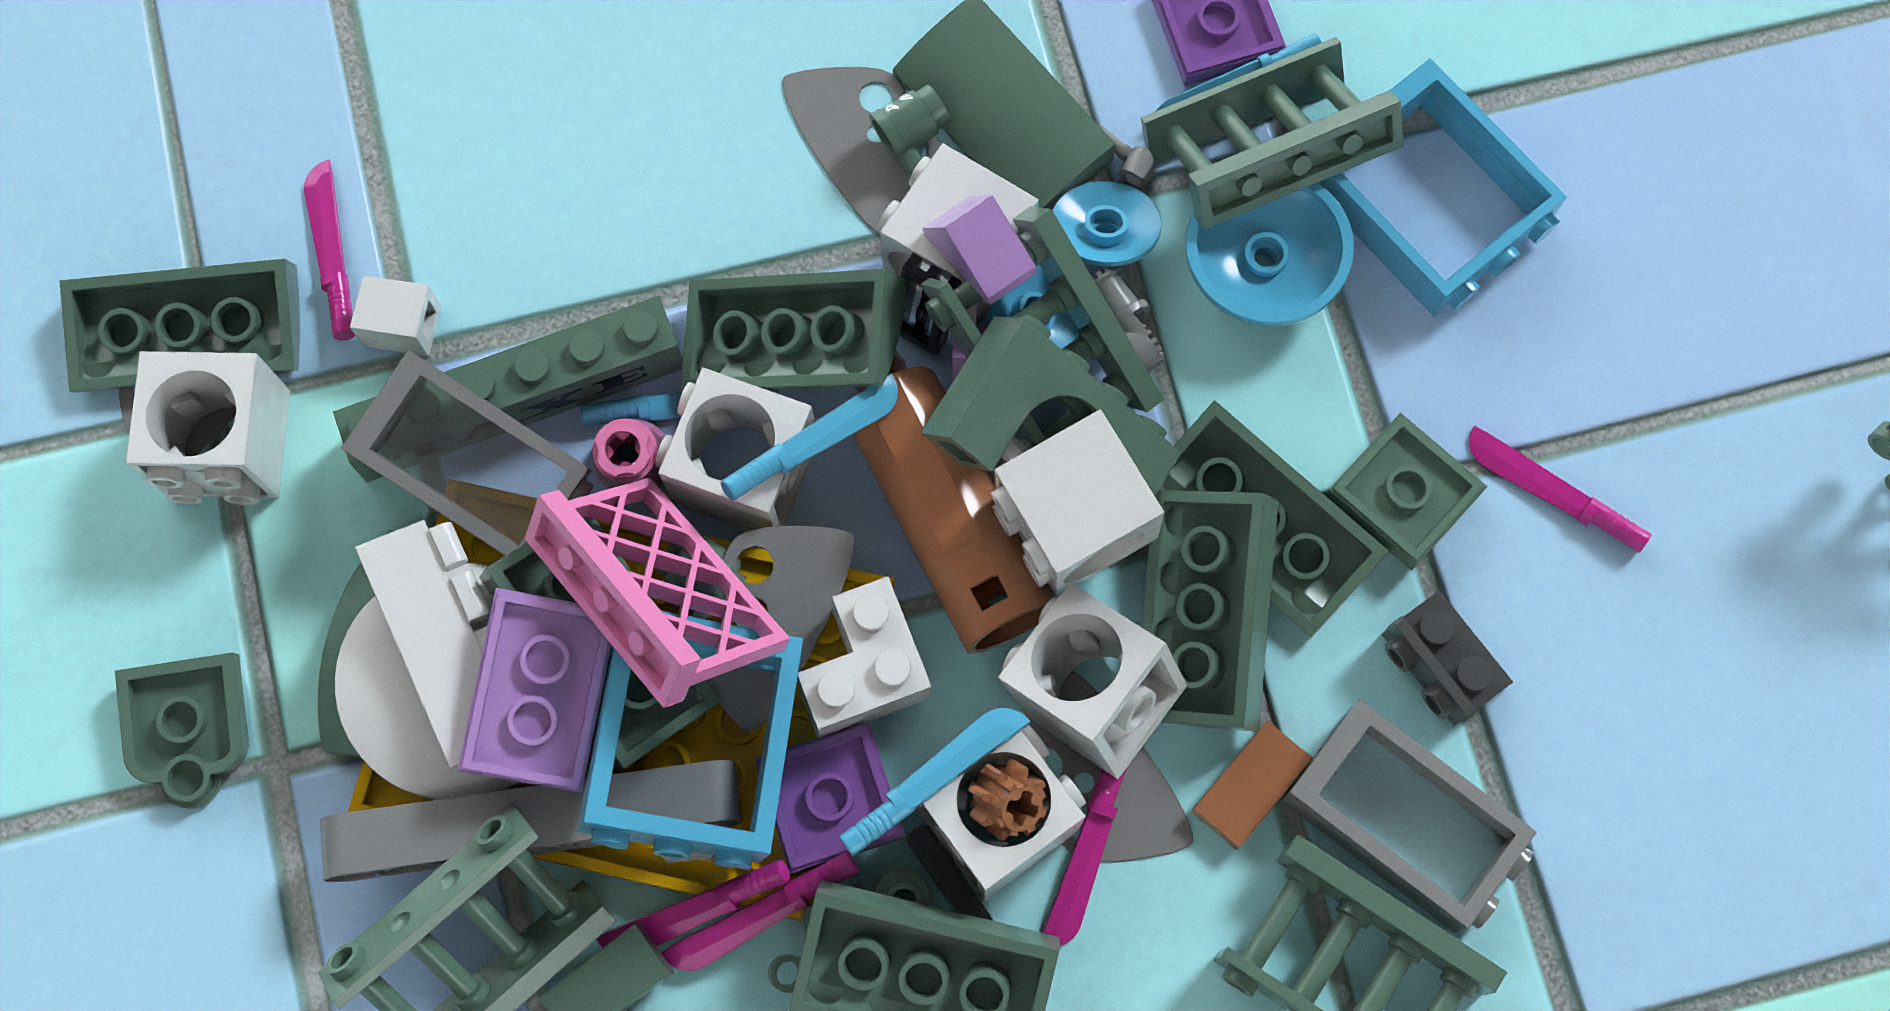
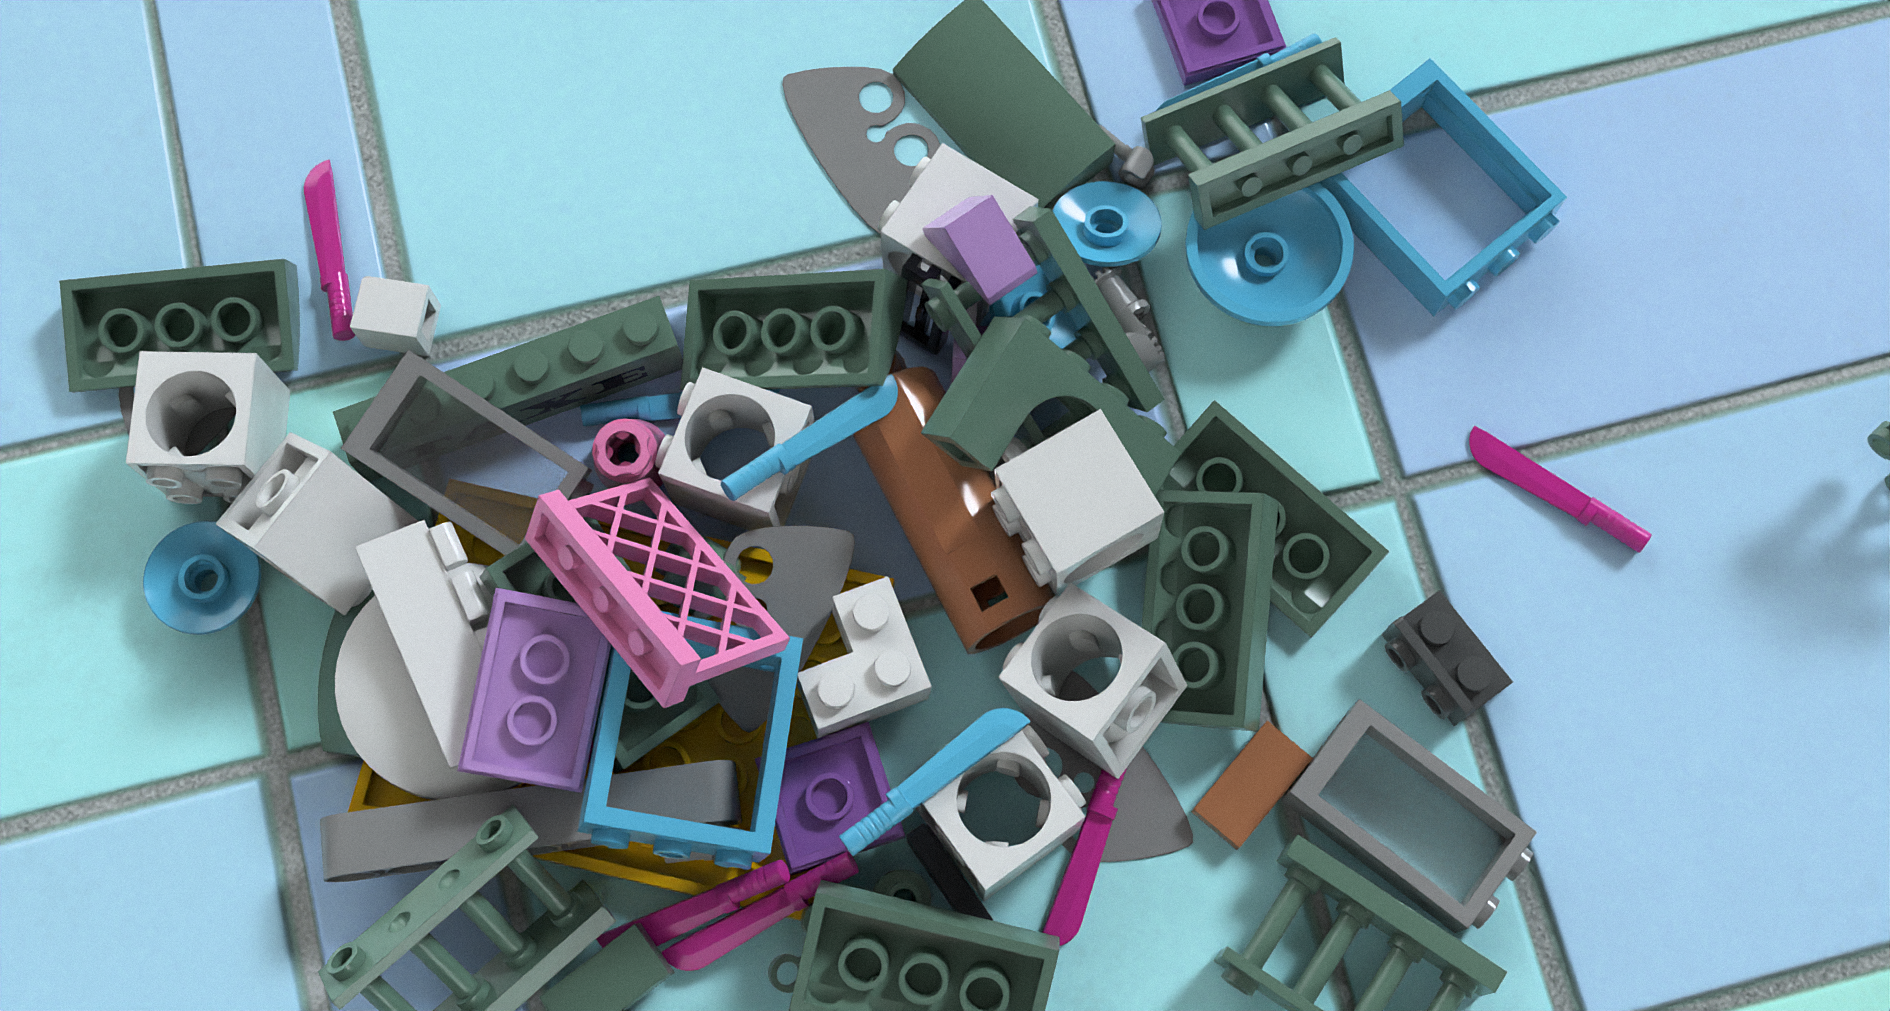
sand green plate [115,652,249,808] -> none
sand green piece [869,84,950,178] -> none
nougat gear [968,759,1047,841] -> none
sand green plate [1325,412,1488,571] -> none
none -> medium azure dish [143,521,261,635]
none -> white brick [216,432,419,616]

